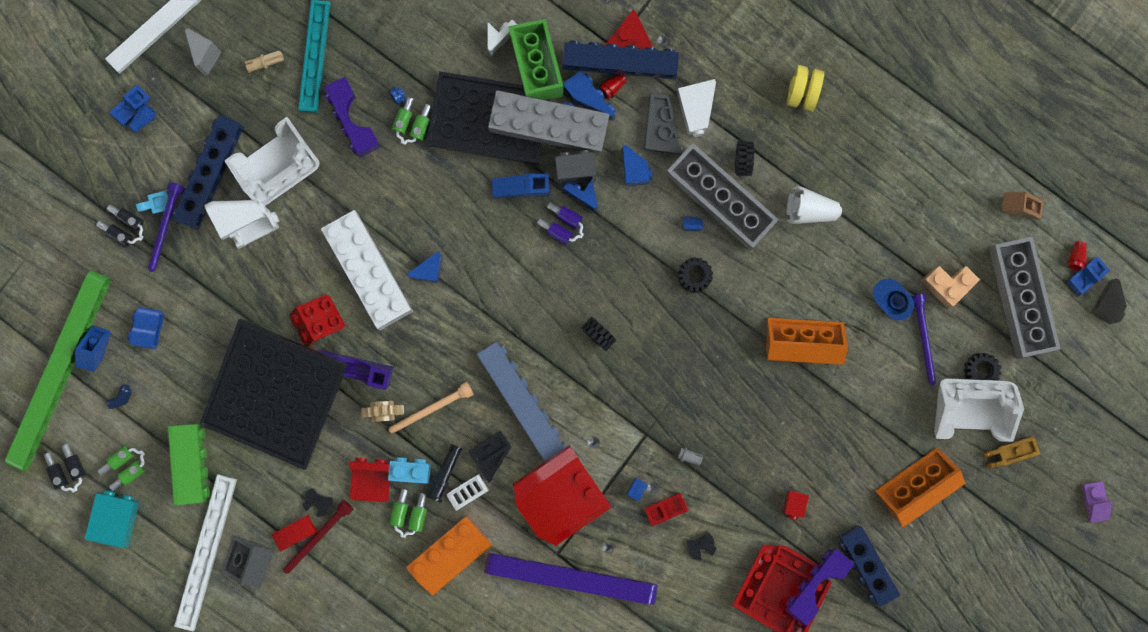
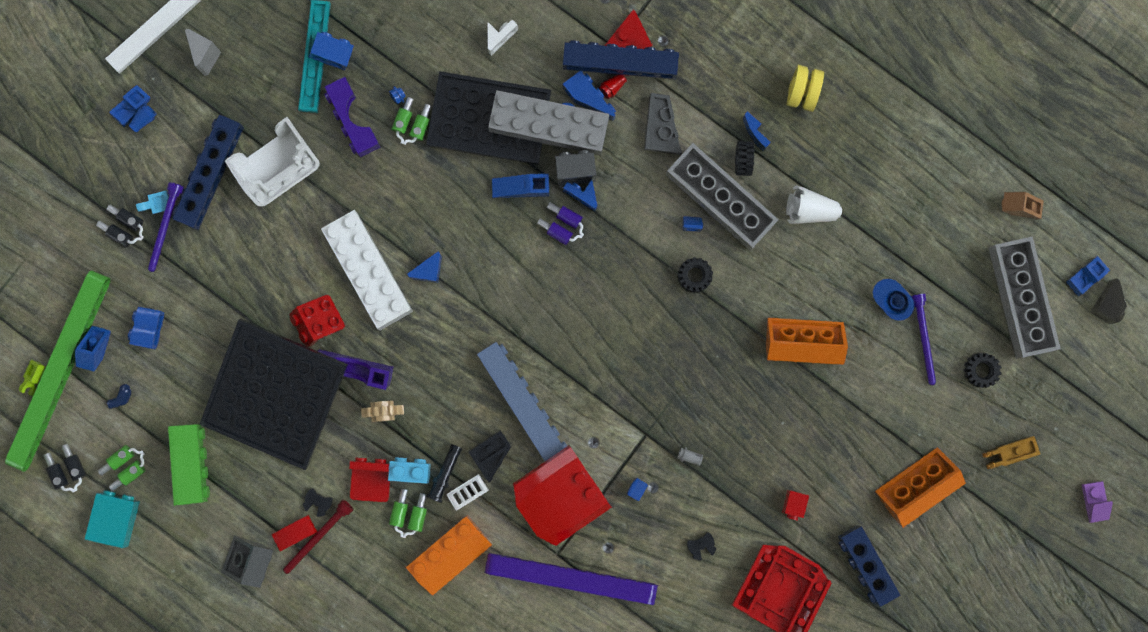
white tile [174,474,237,631] -> none
white windscreen [205,200,279,249] -> none
tan axle [245,51,284,73] -> none
light nougat piece [388,382,474,433] -> none
bright green slope [508,19,563,100] -> none
black tyre [581,317,616,351] -> none
blue slope [622,145,652,186] -> none
red slope [644,492,689,526] -> none
white slope [677,79,716,137] -> none
dark purple arch [784,549,854,626] -> none
light nougat brick [920,266,980,309] -> none
white windscreen [934,379,1024,442] -> none
red cone [1067,241,1087,271] -> none
none -> lime plate [19,359,45,396]
none -> blue brick [309,32,354,71]
none -> blue slope [743,111,771,151]

